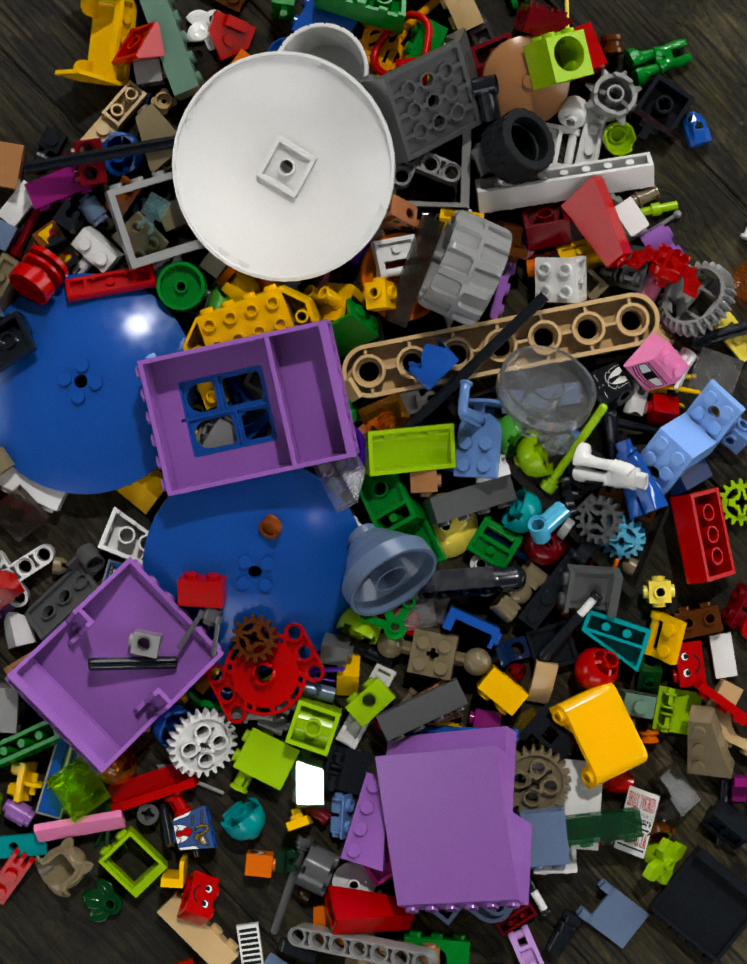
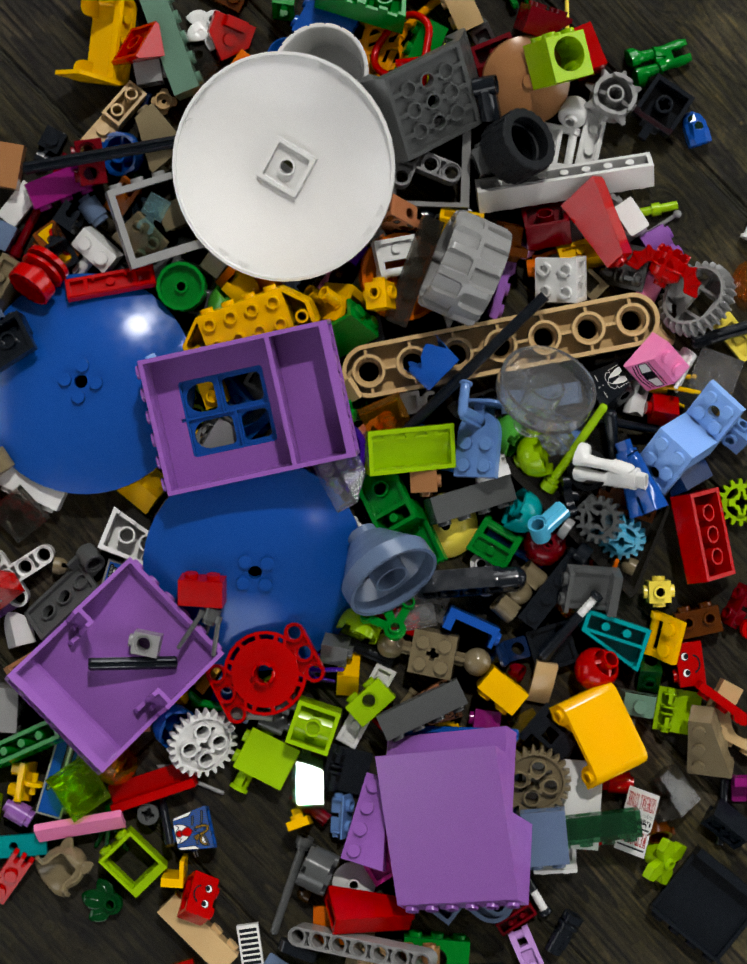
red bush [164,791,192,818] -> none
teal cylinder [221,797,266,841] -> none
reddish brown gear [230,614,280,663] -> none
orange brick [245,849,278,878] -> none
dark orange tile [258,514,282,539] -> none
clear green tile [275,847,300,873] -> none
sand blue cylinder [297,679,336,703] -> none
sand blue flag [575,877,650,949] -> none
reddish brown wheel [600,34,624,56] -> none
lime hair [602,121,636,156] -> none
dark tan pin [630,185,660,208] -> none
orange bush [639,730,659,743] -> none
white tile [708,632,738,679] -> none

